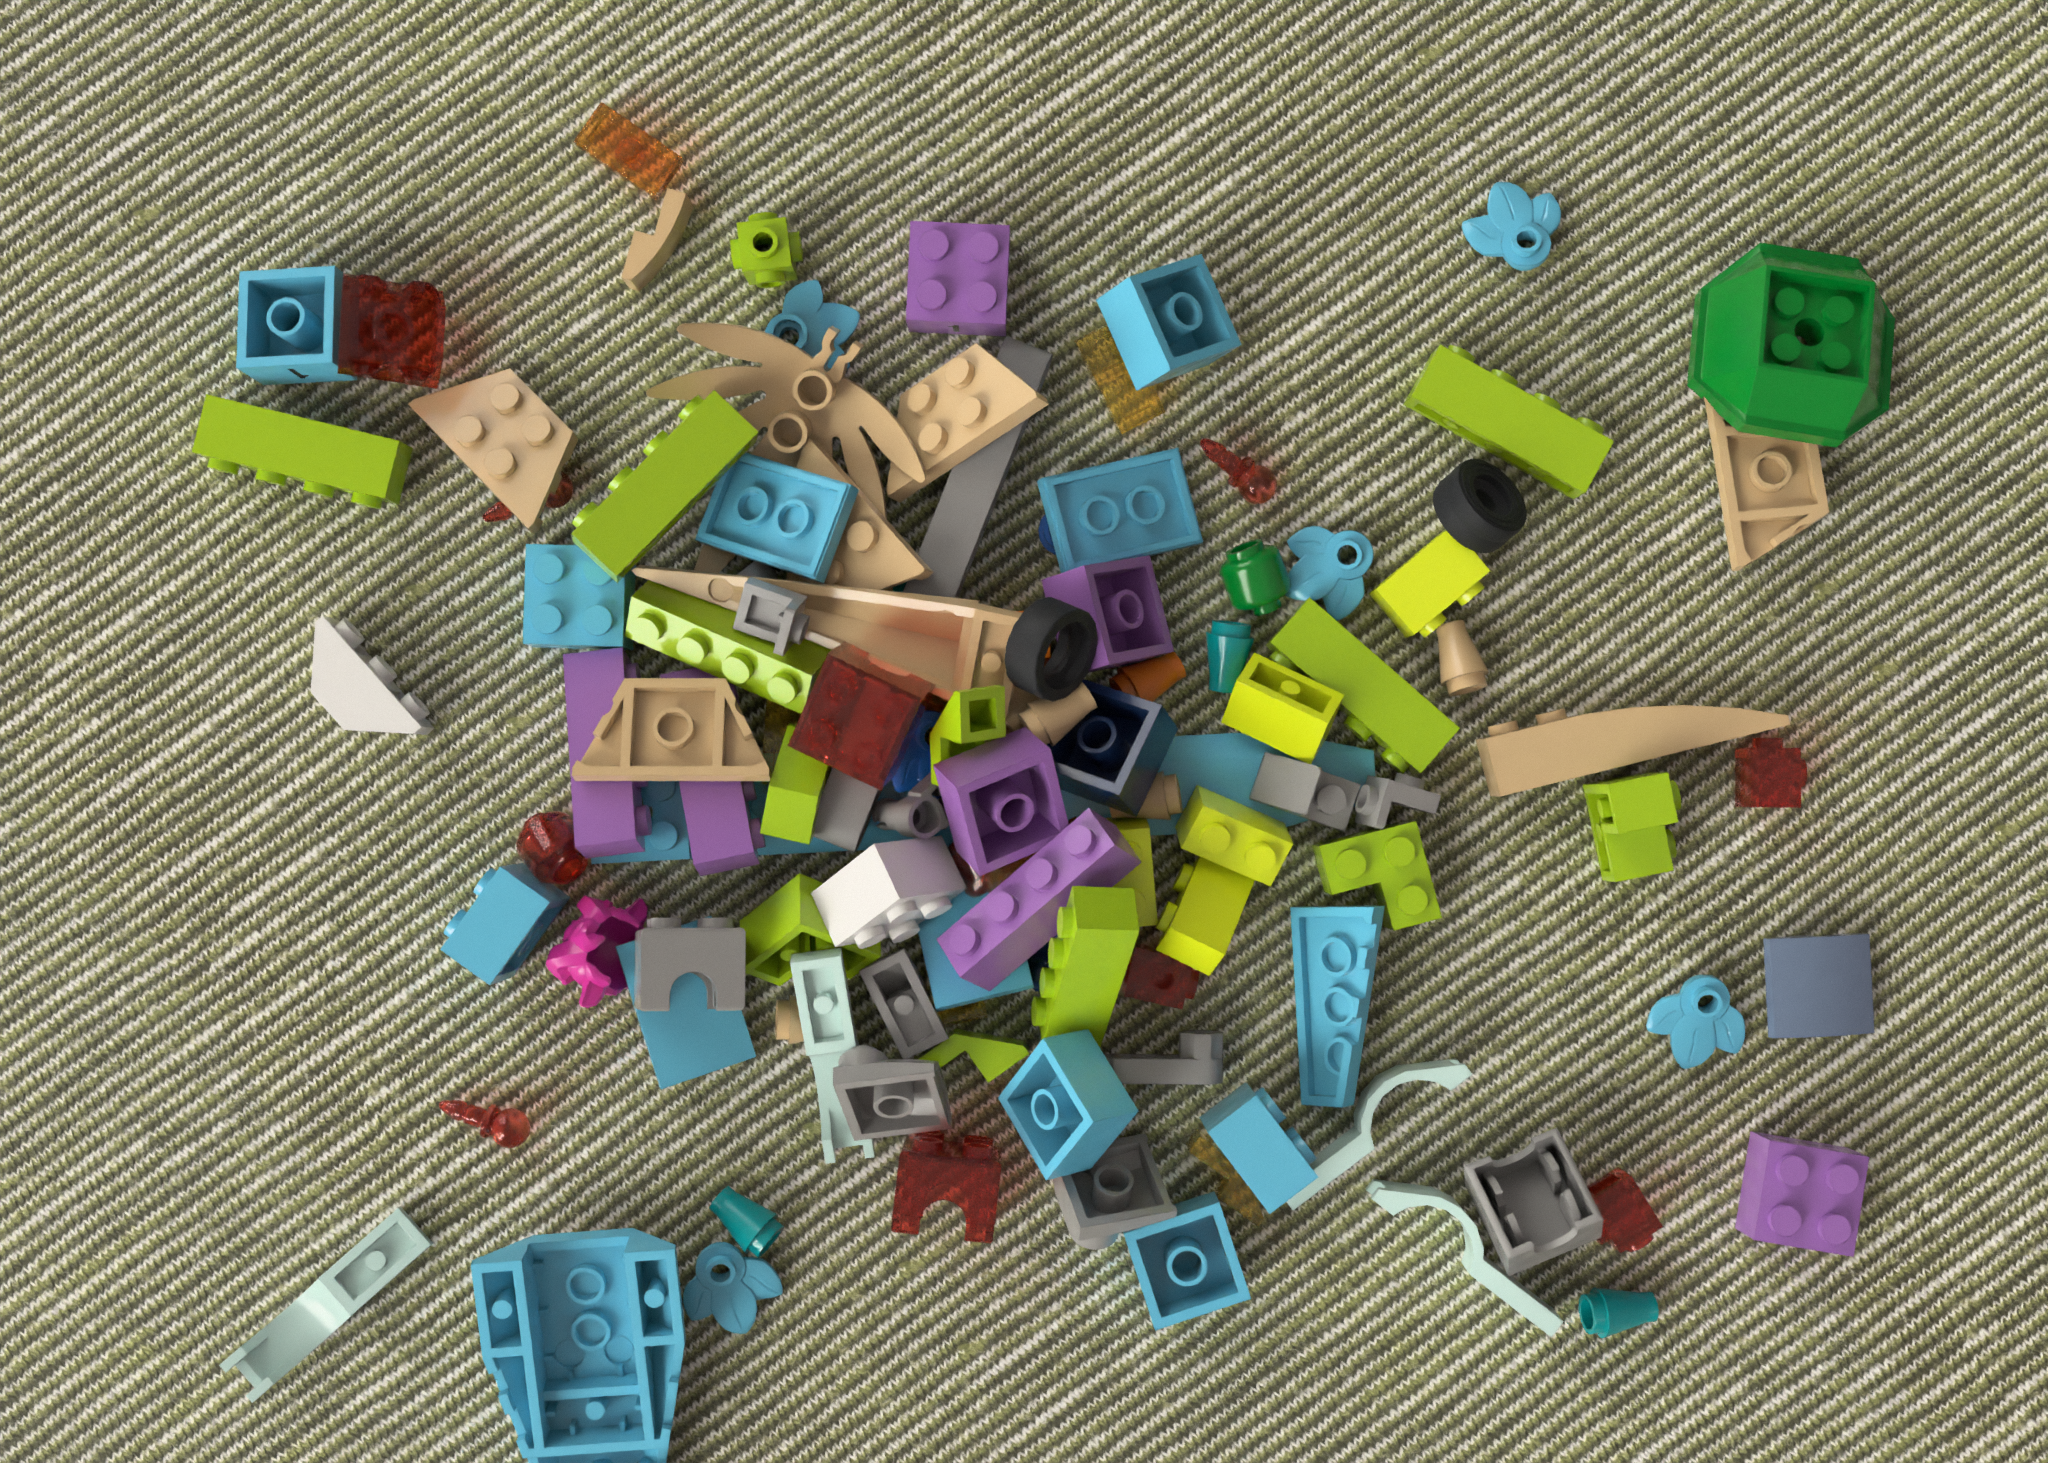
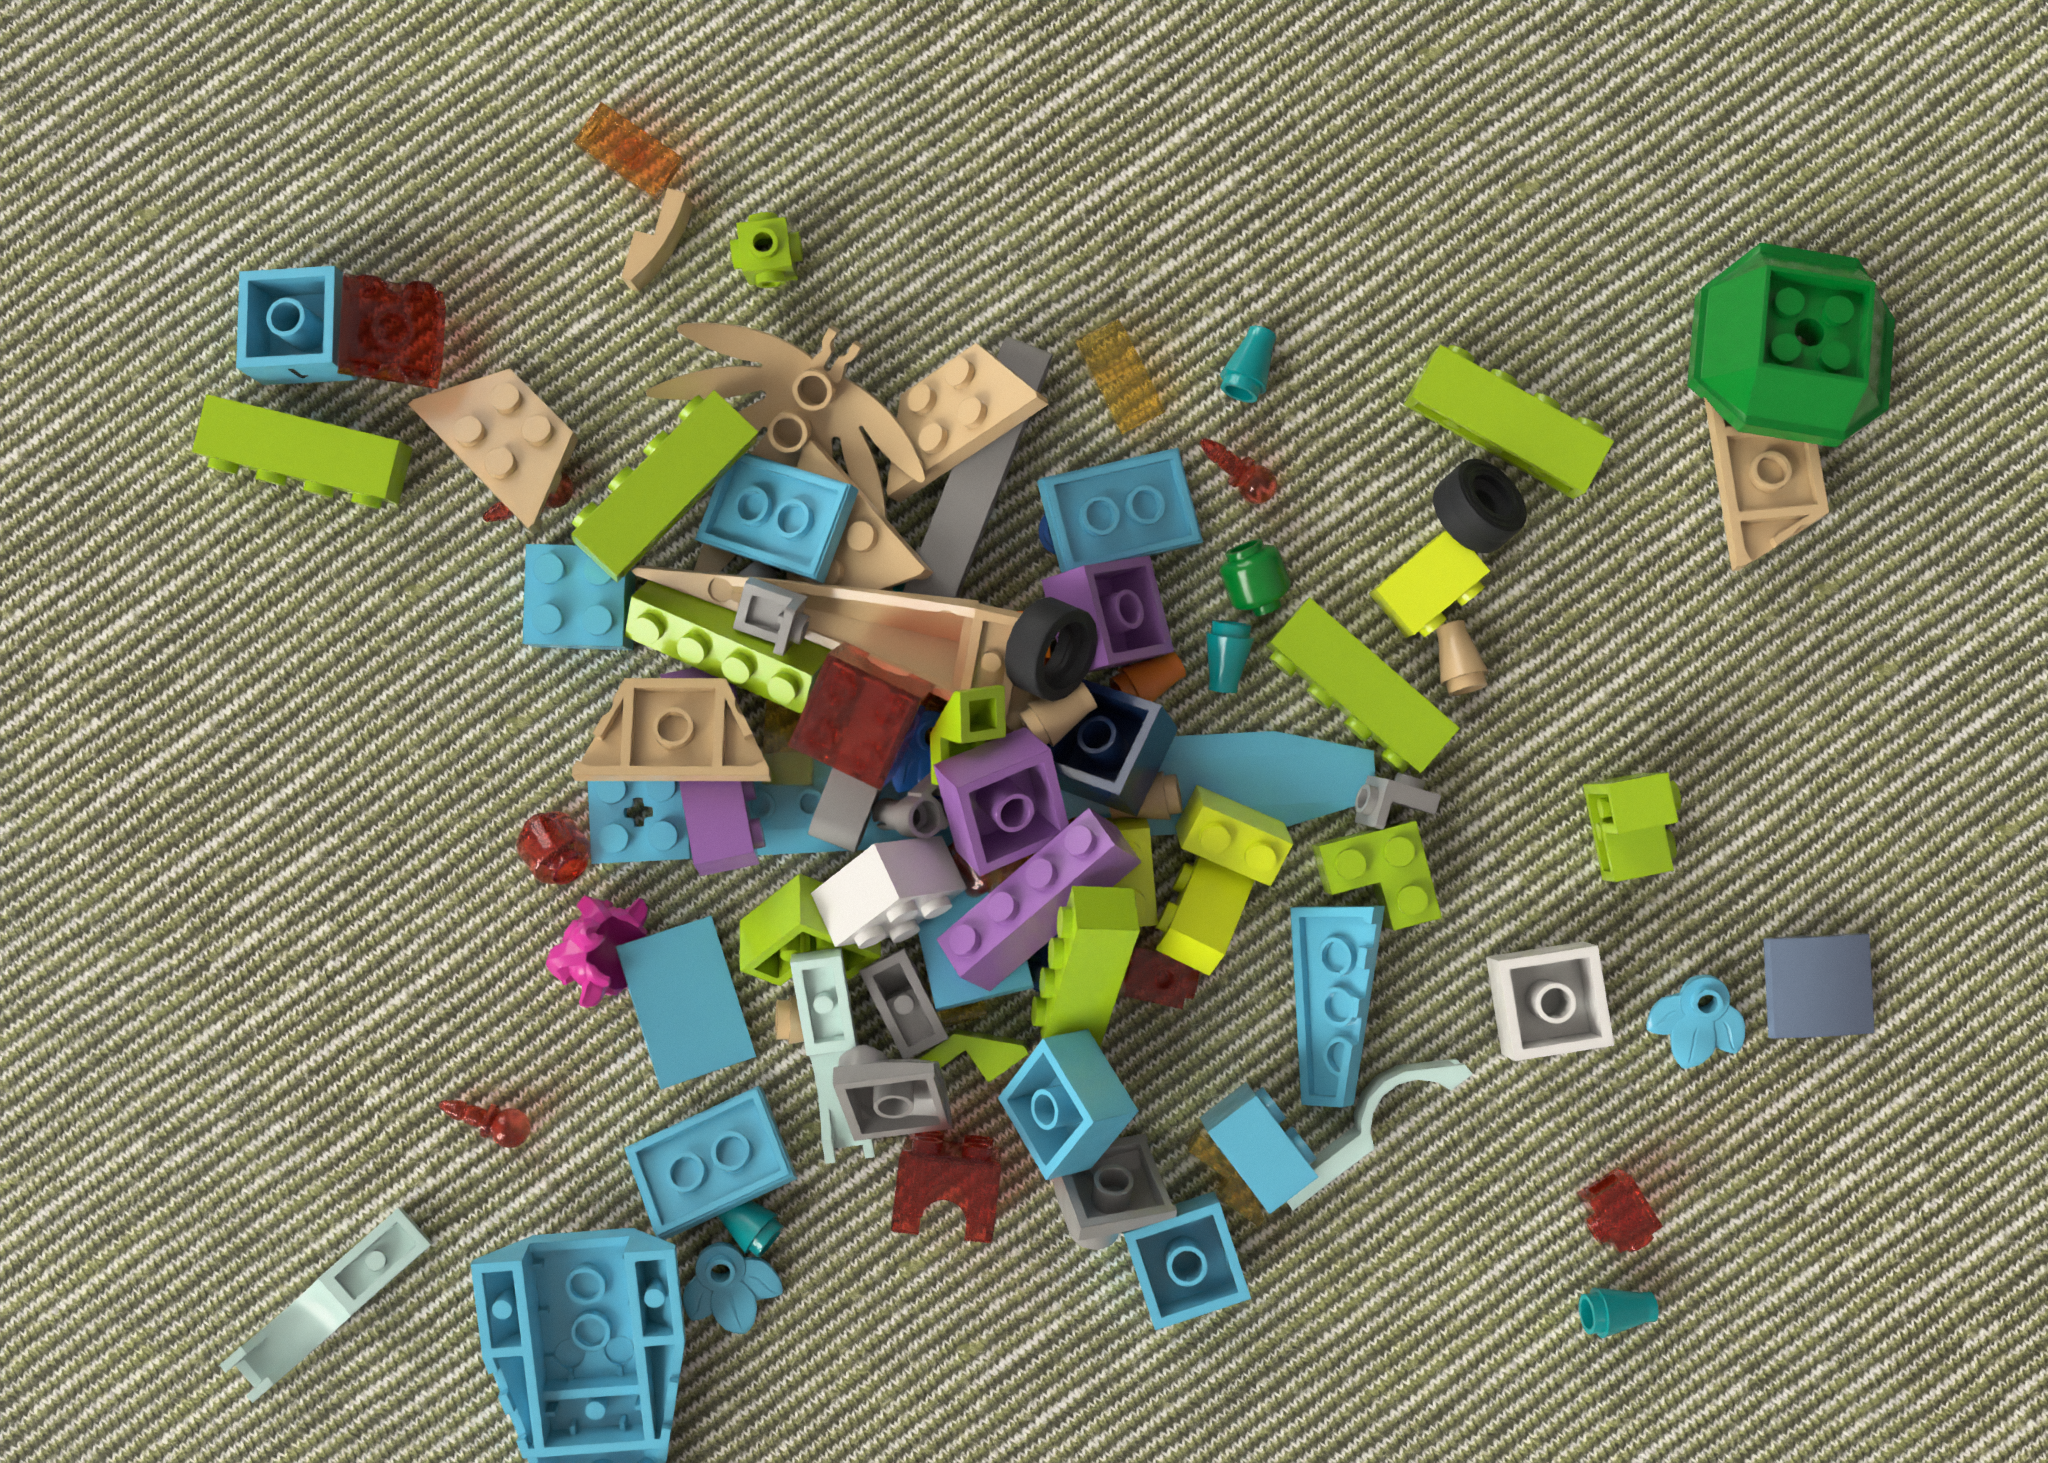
white slope [311,616,435,735] -> none
medium azure brick [440,863,570,985] -> none
medium lavender brick [563,647,652,859] -> none
light grey piece [634,918,746,1012] -> none
lime slope [760,723,838,845] -> none
medium azure plate [765,280,860,371] -> none
medium lavender brick [906,221,1010,336] -> none
medium azure brick [1096,254,1242,391] -> none
light grey beam [1104,1030,1223,1085] -> none
neon yellow brick [1221,652,1344,764] -> none
light grey slope [1249,752,1361,831] -> none
medium azure plate [1285,526,1374,621] -> none
light aqua piece [1365,1179,1564,1338] -> none
medium azure plate [1462,182,1561,271] -> none
light grey piece [1464,1127,1604,1276] -> none
tan slope [1476,705,1791,797] -> none
clear red brick [1735,738,1807,808] -> none
medium lavender brick [1735,1131,1869,1257] -> none
none -> medium azure tile [624,1086,798,1240]
none -> teal cone [1220,325,1277,403]
none -> white brick [1486,941,1614,1061]

